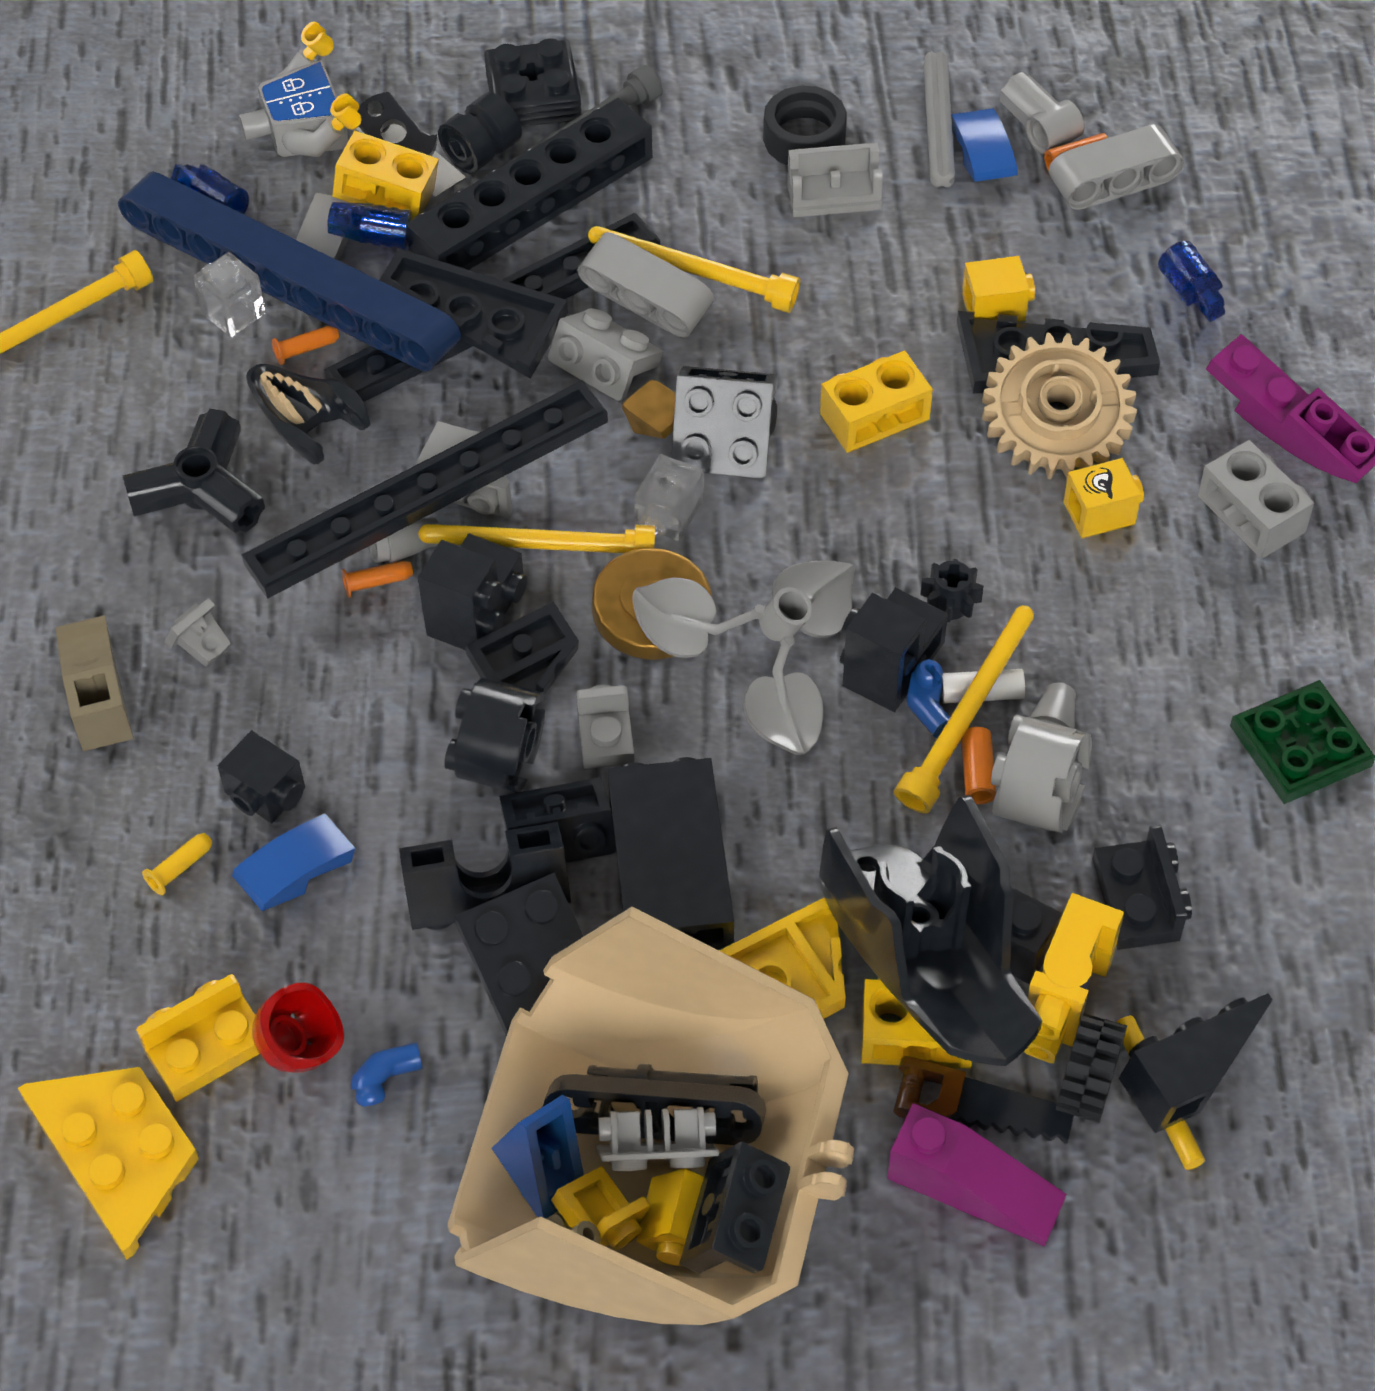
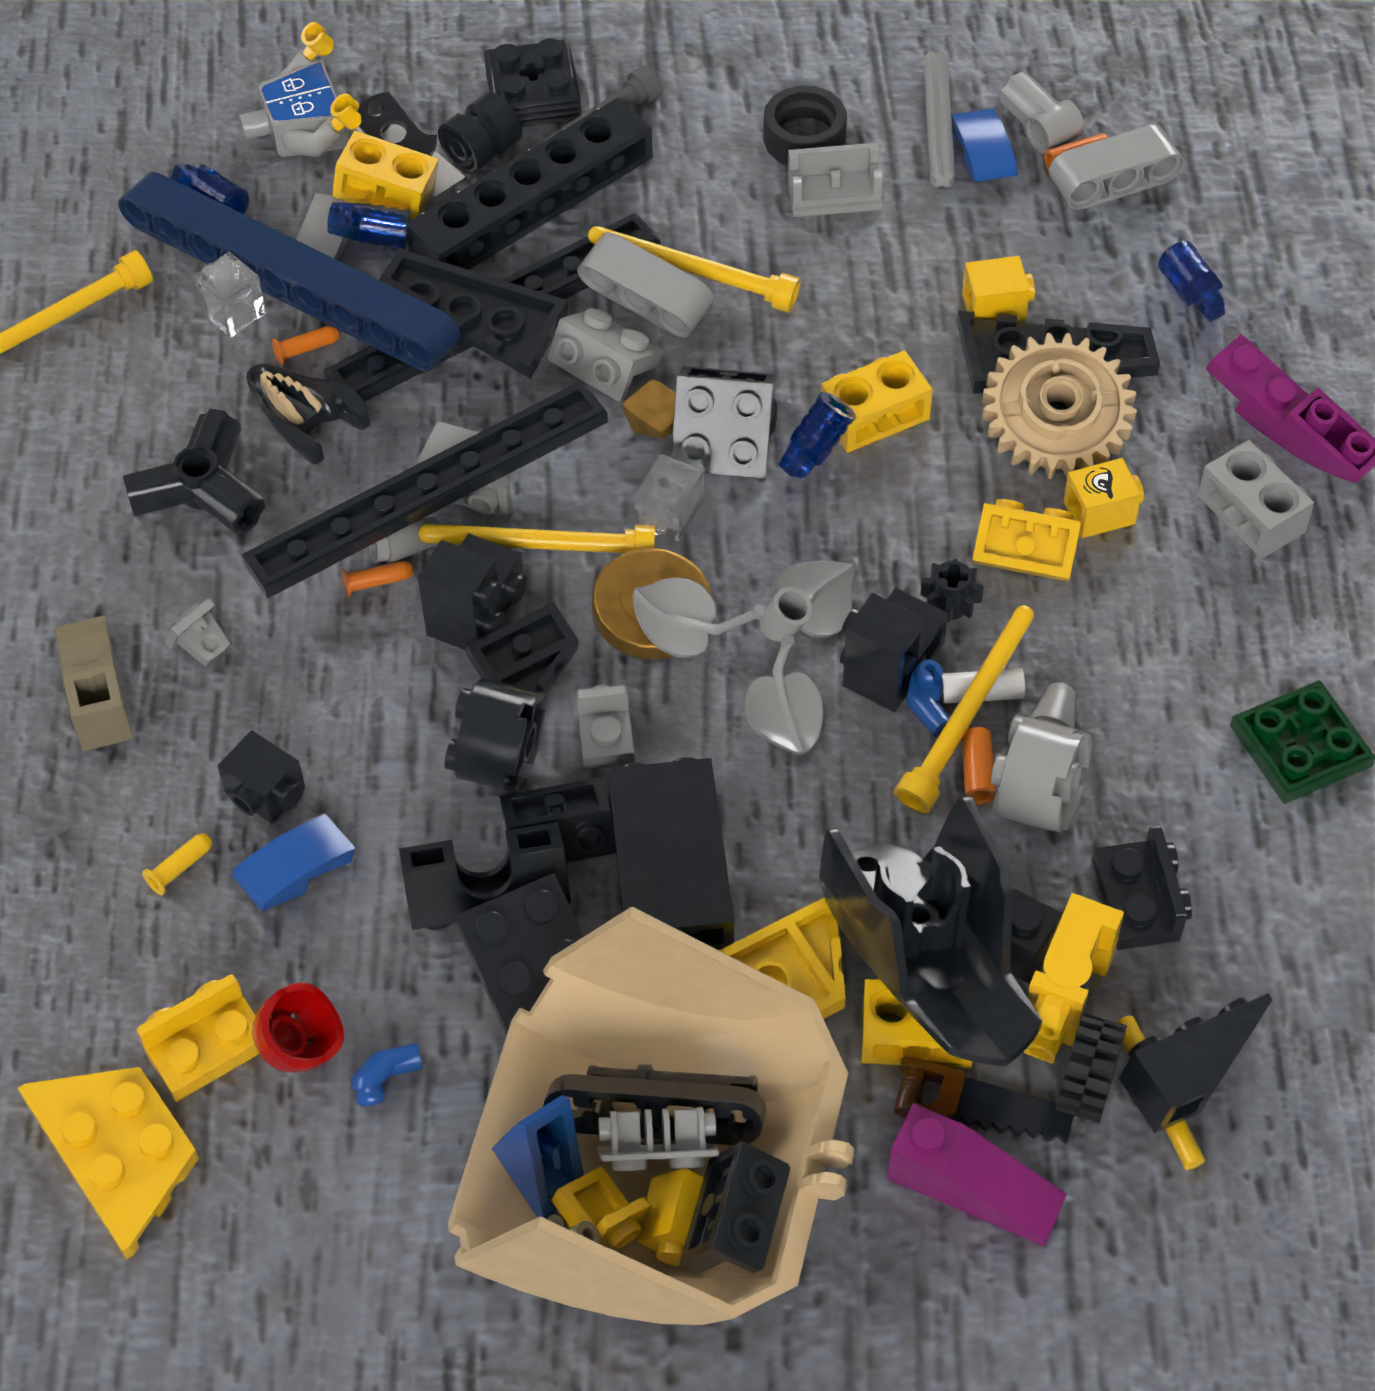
none -> clear blue hinge [779,392,856,478]
none -> yellow bracket [972,499,1081,582]

